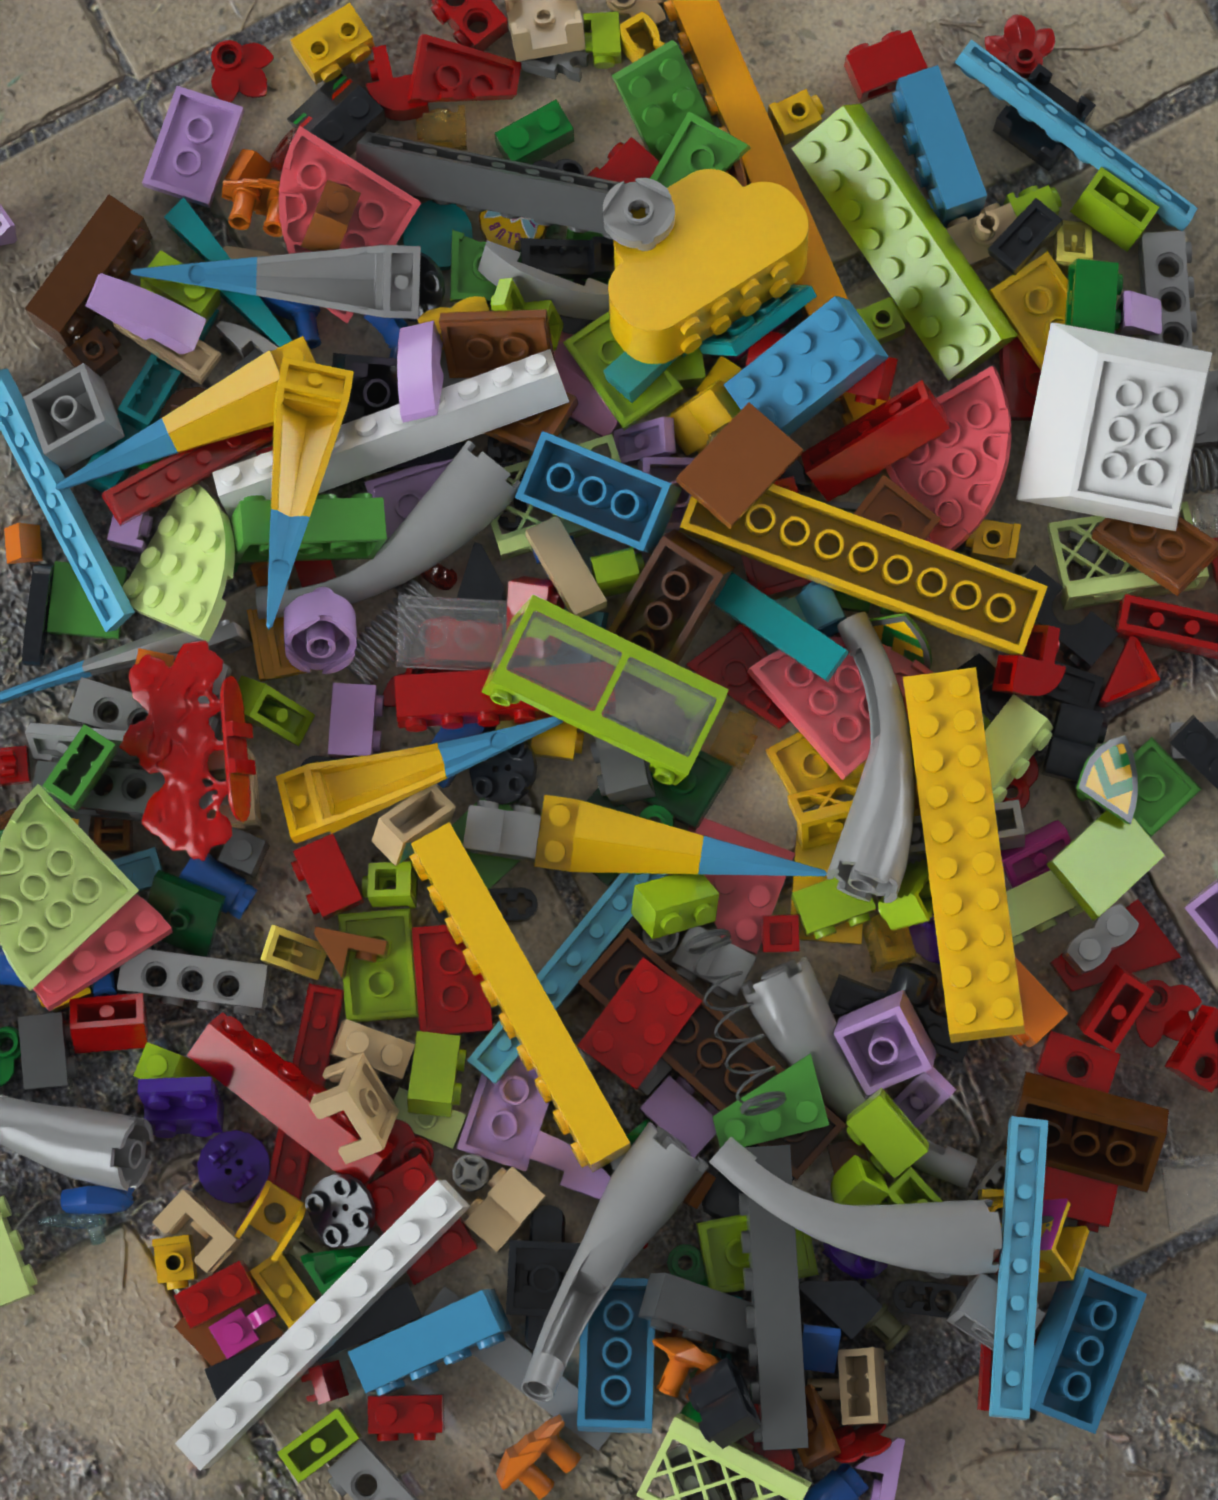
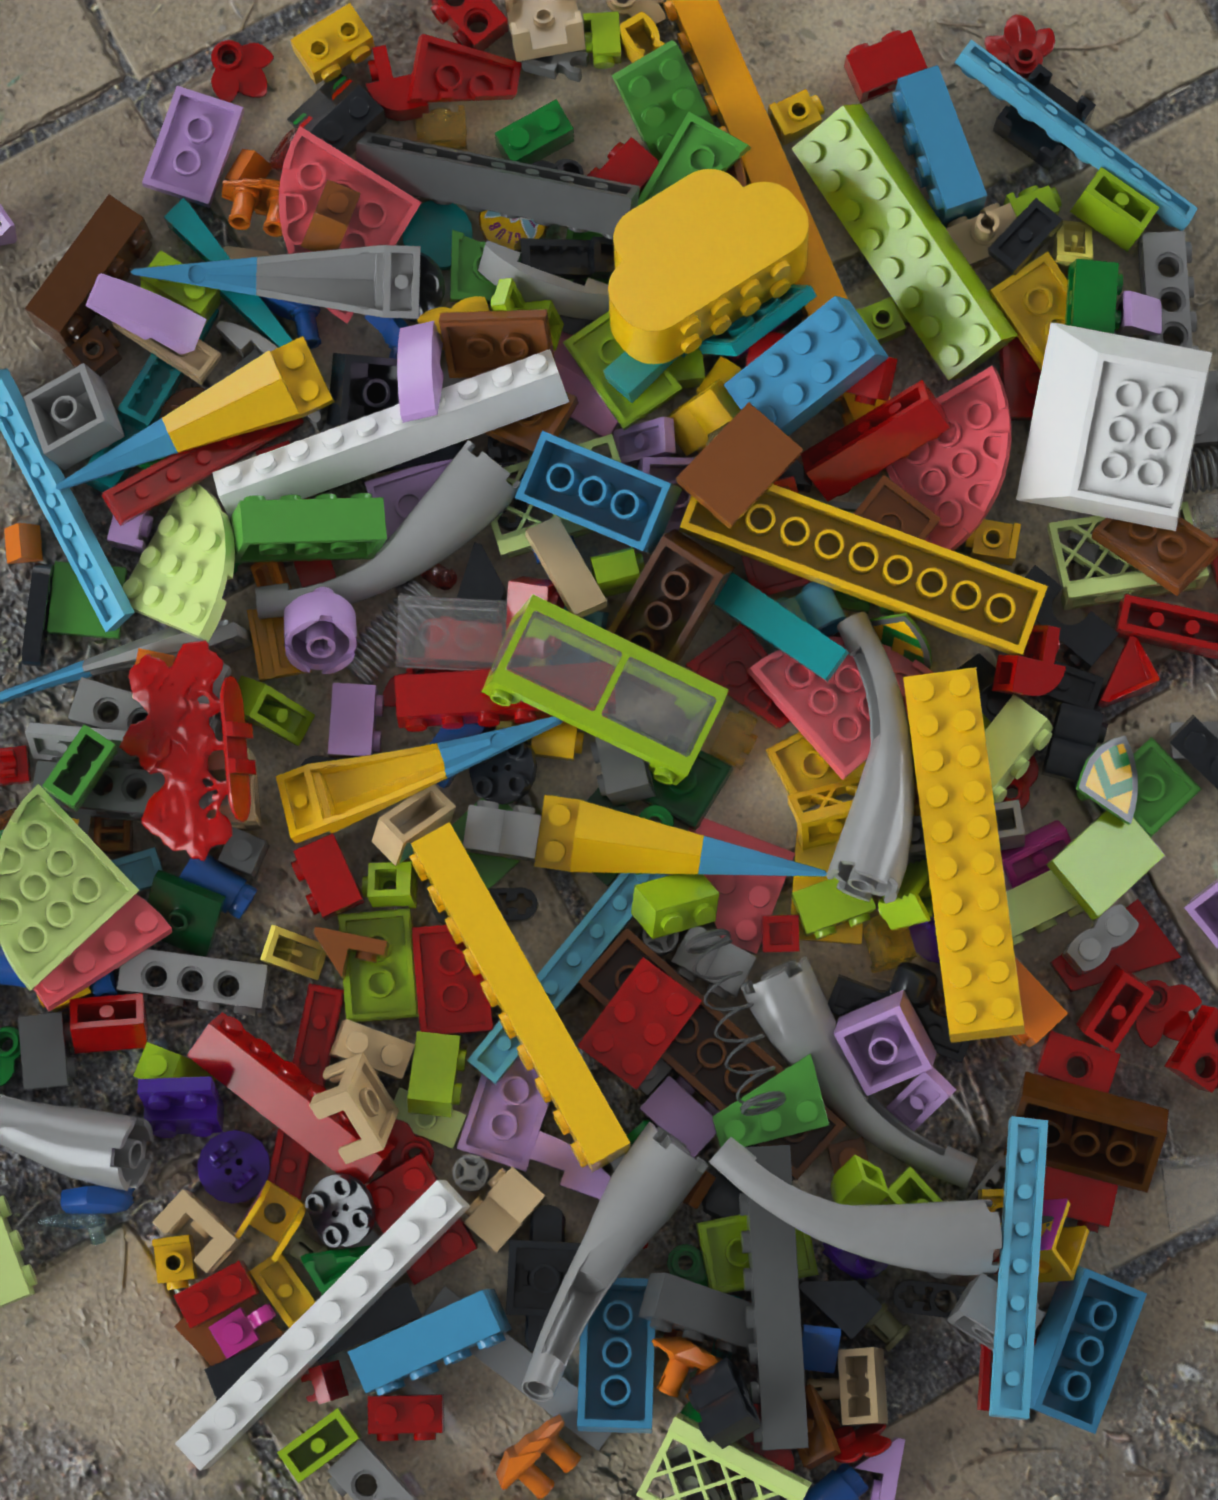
yellow plate [266,357,354,630] -> none
light grey plate [603,178,675,251] -> none
lime brick [846,1087,929,1179] -> none

